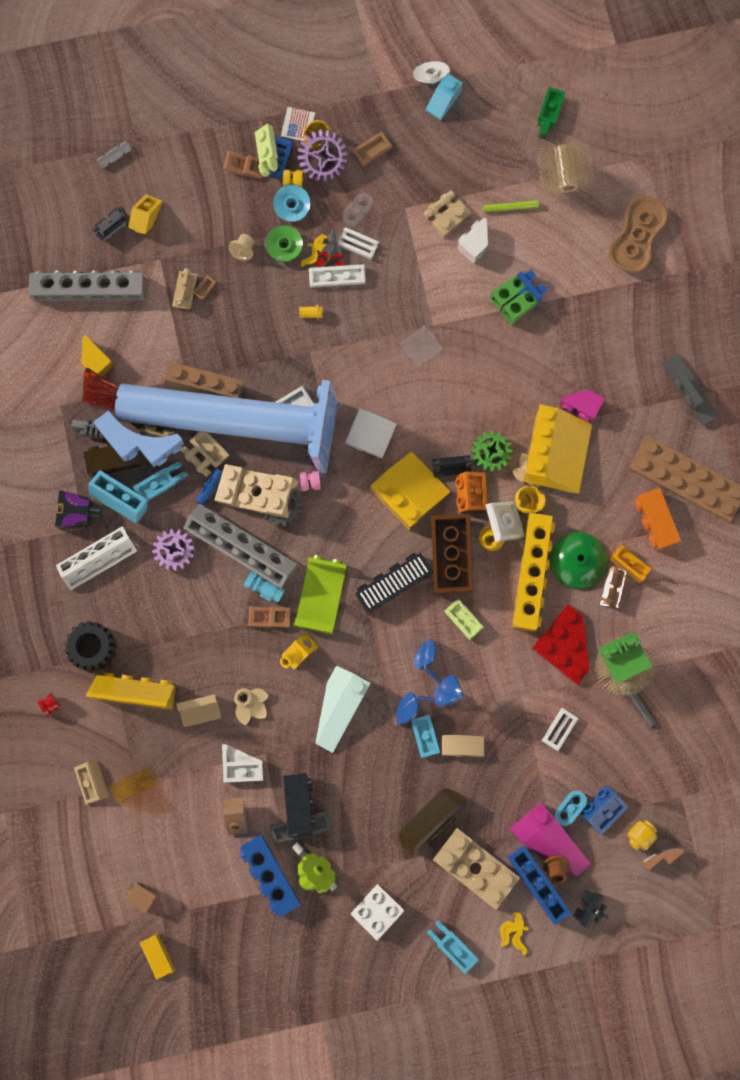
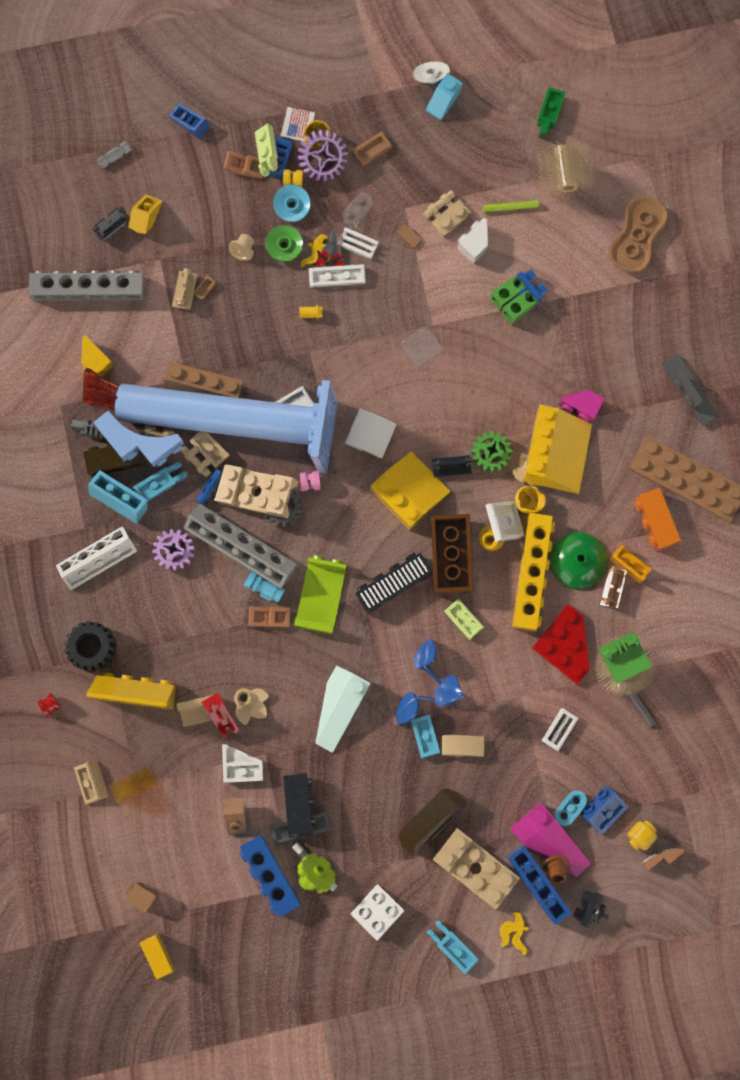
torso [55,490,102,530] -> none
yellow bracket [280,633,319,669] -> none
orange bracket [455,472,488,512] -> none
none -> blue slope [168,103,210,139]
none -> red hinge [201,693,240,737]
none -> medium nougat piece [397,224,422,248]

